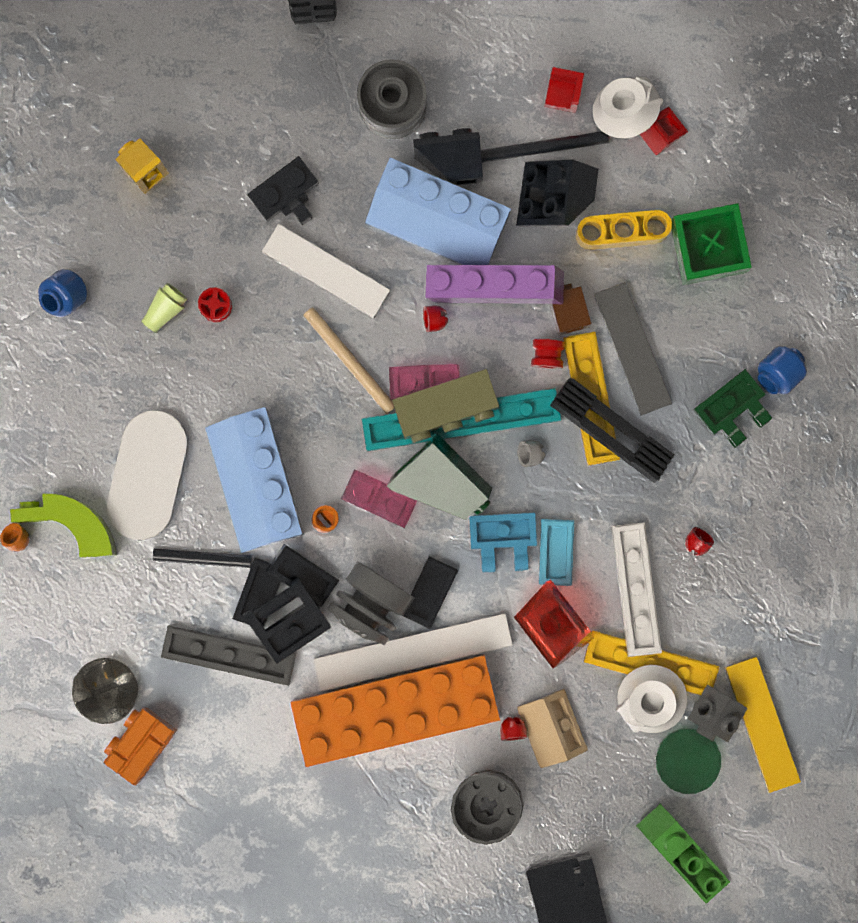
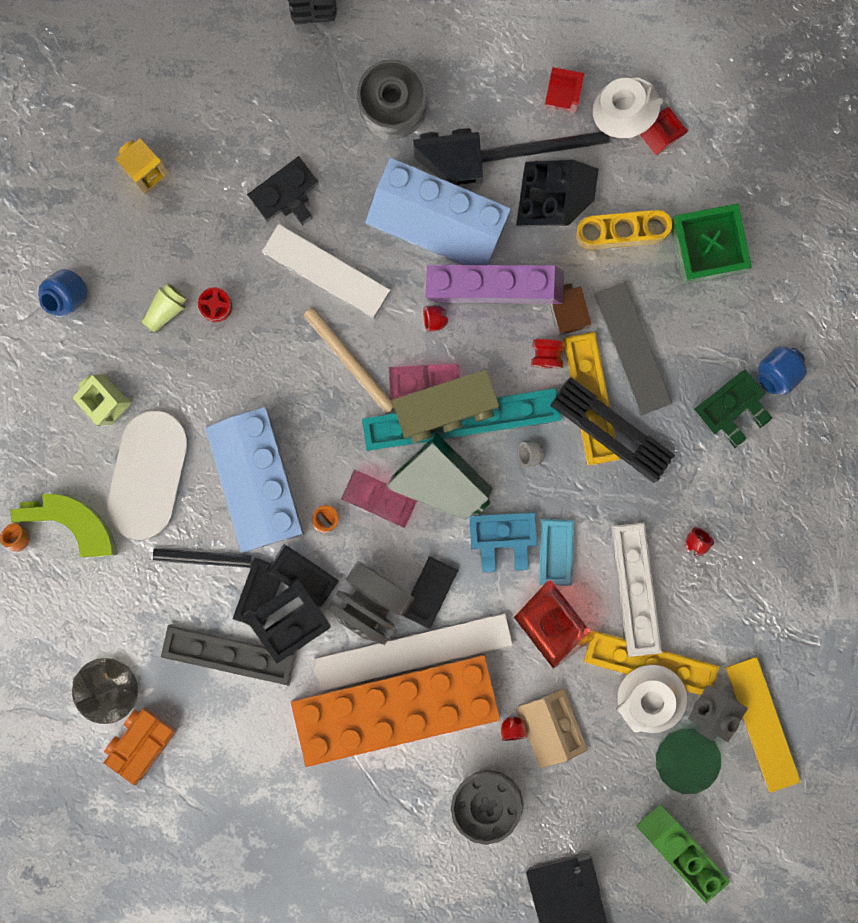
none -> yellowish green brick [72,374,133,426]

